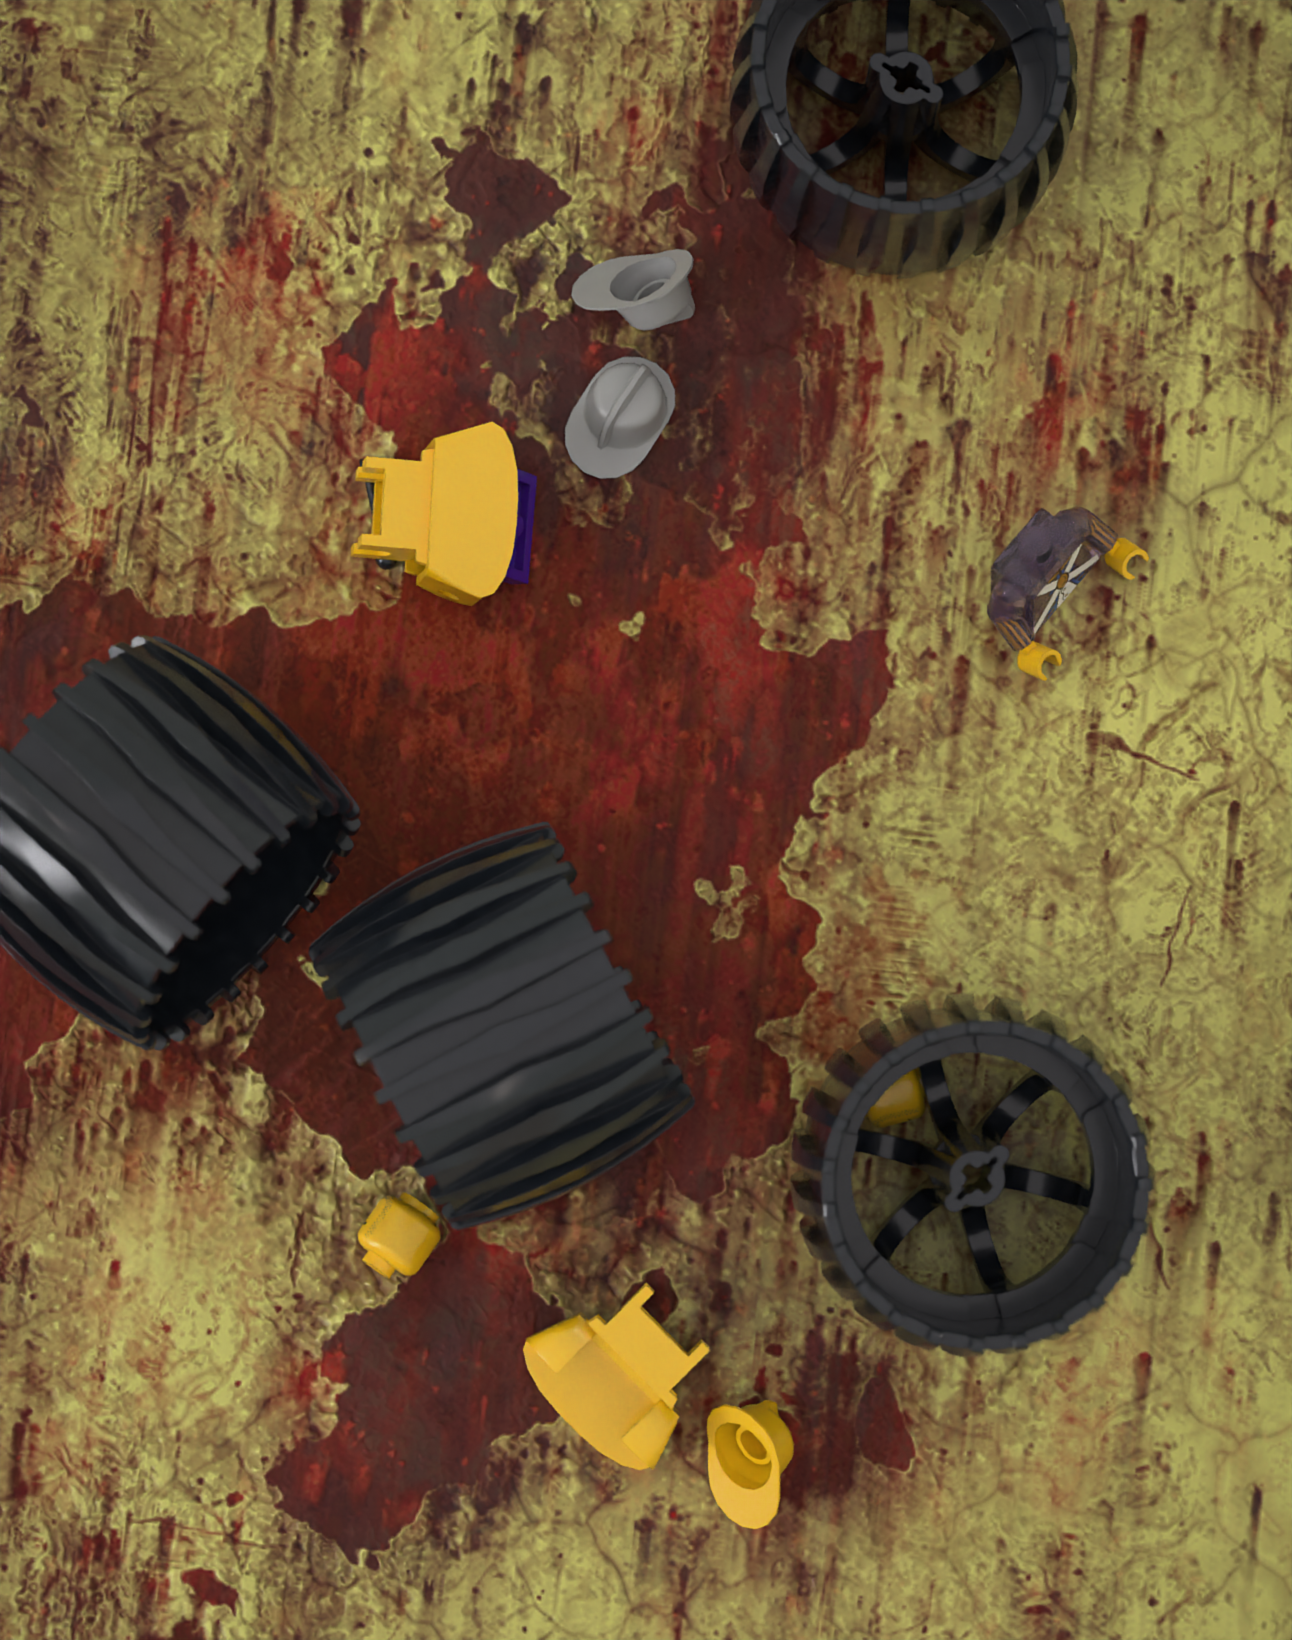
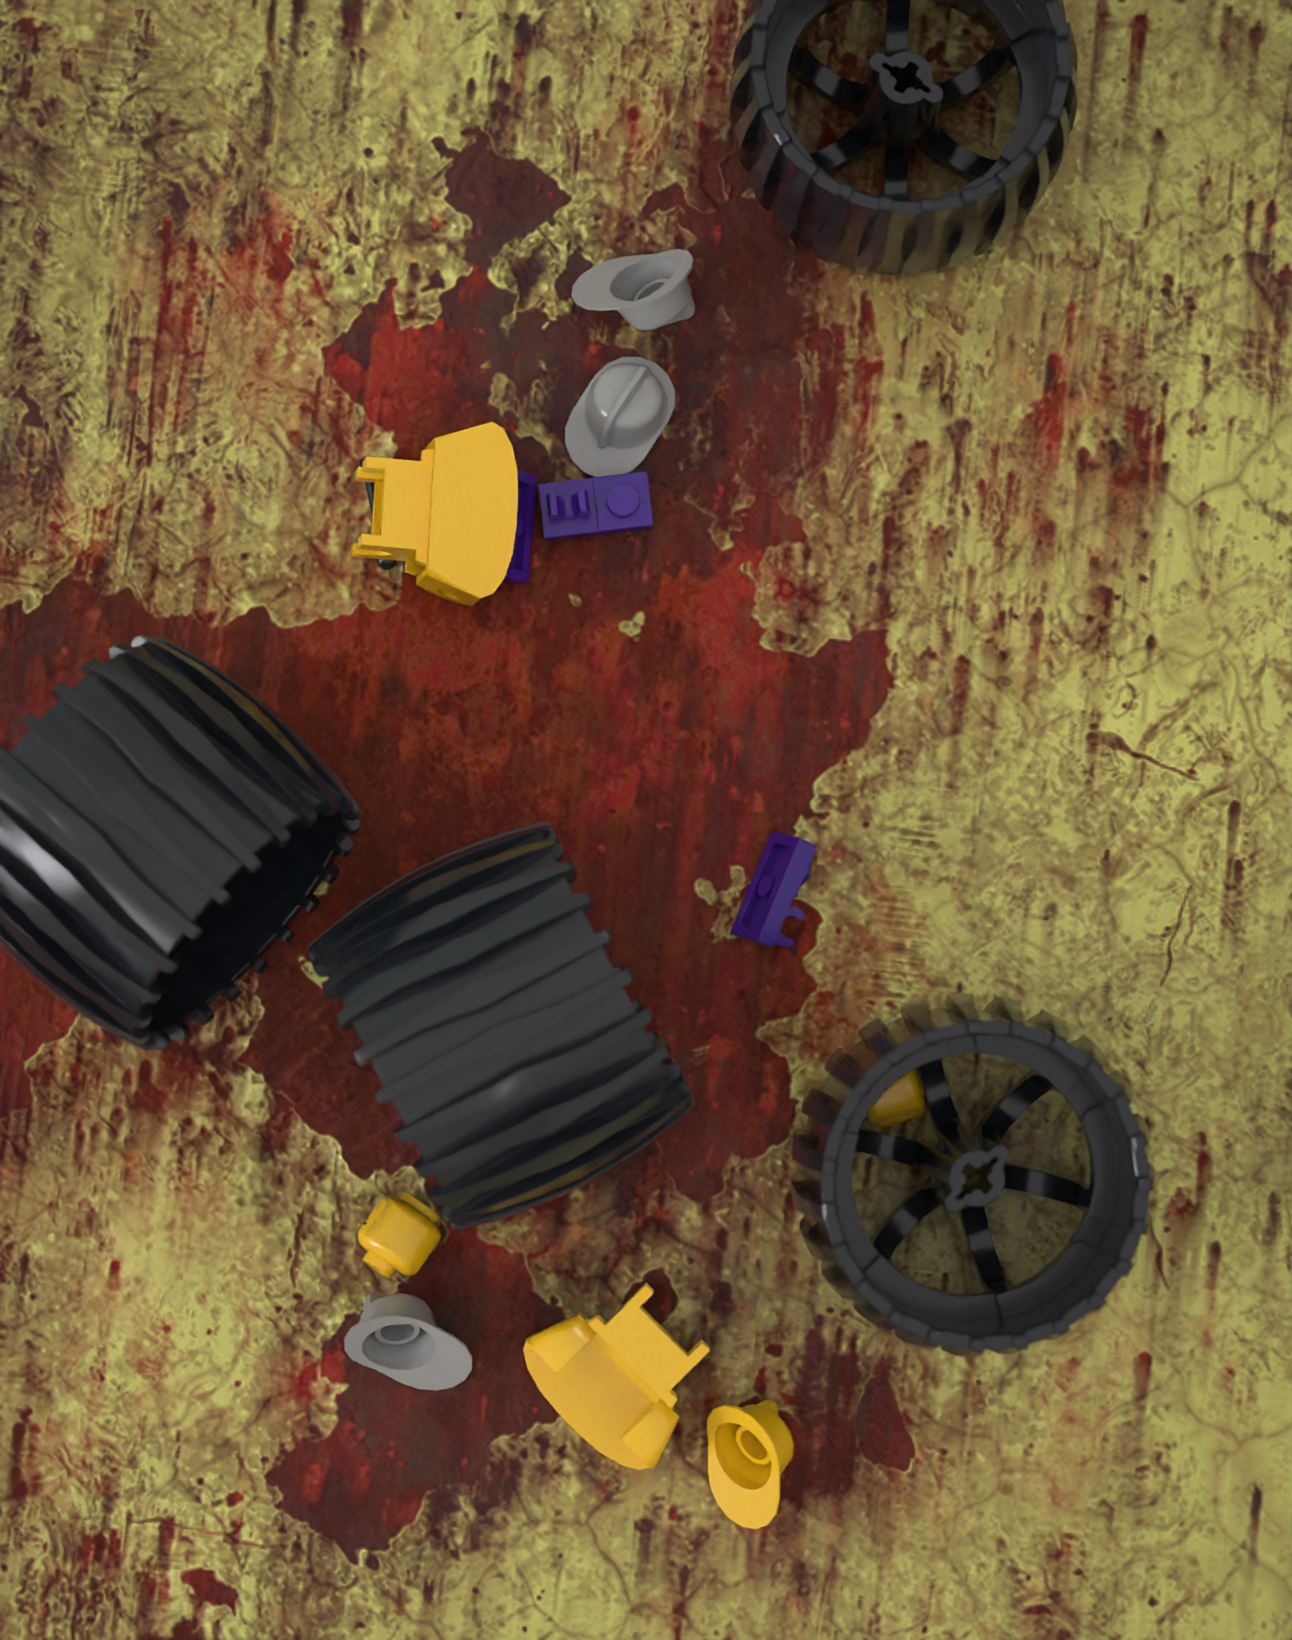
torso [987,506,1149,681] -> none
none -> light grey piece [344,1291,472,1391]
none -> dark purple plate [538,471,653,541]
none -> dark purple plate [730,831,817,948]

